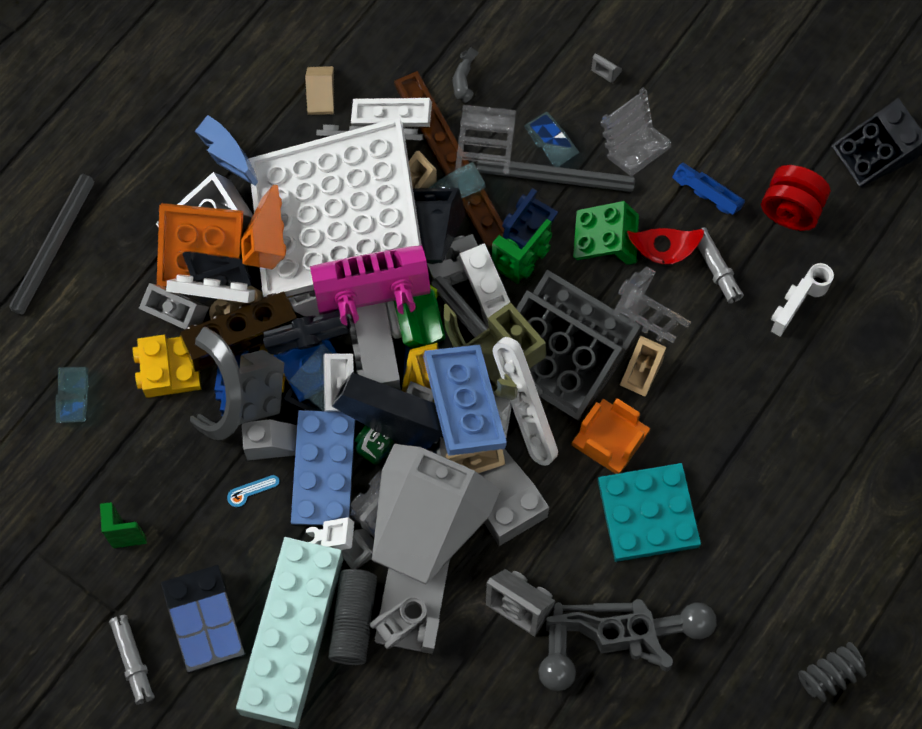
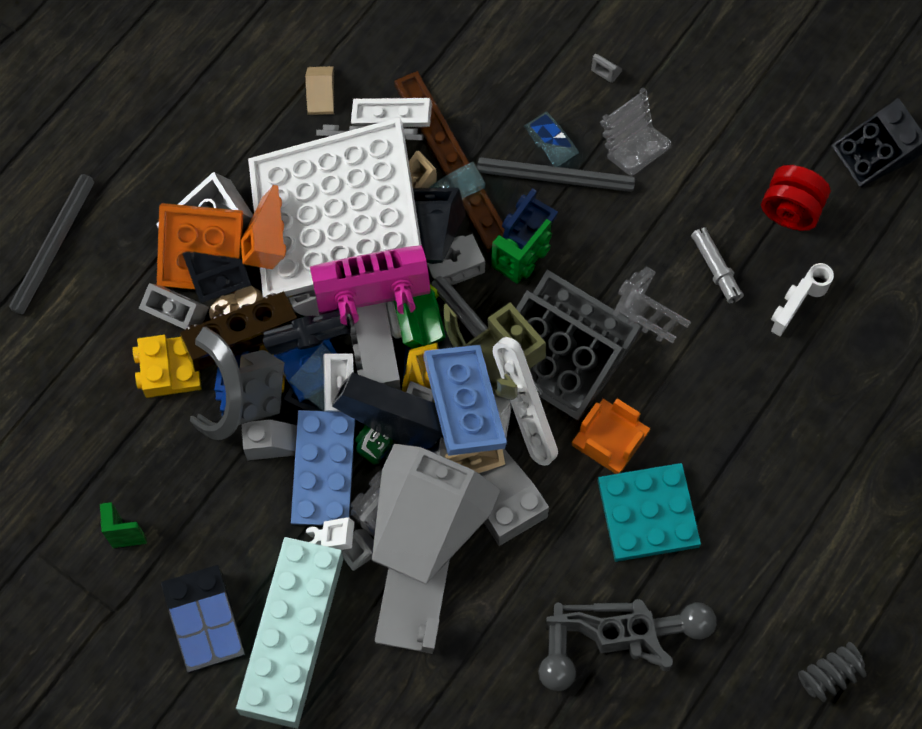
clear light blue slope [56,367,88,423] -> none
light grey pin [109,615,155,704] -> none
white plate [166,275,255,303] -> none
medium blue slope [195,115,258,186] -> none
dark azure sticker [227,475,280,507] -> none
dark grey piece [328,569,377,665] -> none
light grey piece [370,596,427,649] -> none
dark grey arm [452,47,479,103] -> none
clear plate [456,105,516,175] -> none
white plate [458,243,510,327] -> none
light grey slope [486,569,555,636] -> none
green bracket [573,201,639,265] -> none
tan slope [620,336,667,396] -> none
red piece [627,228,704,264] -> none
blue hinge [672,163,745,215] -> none

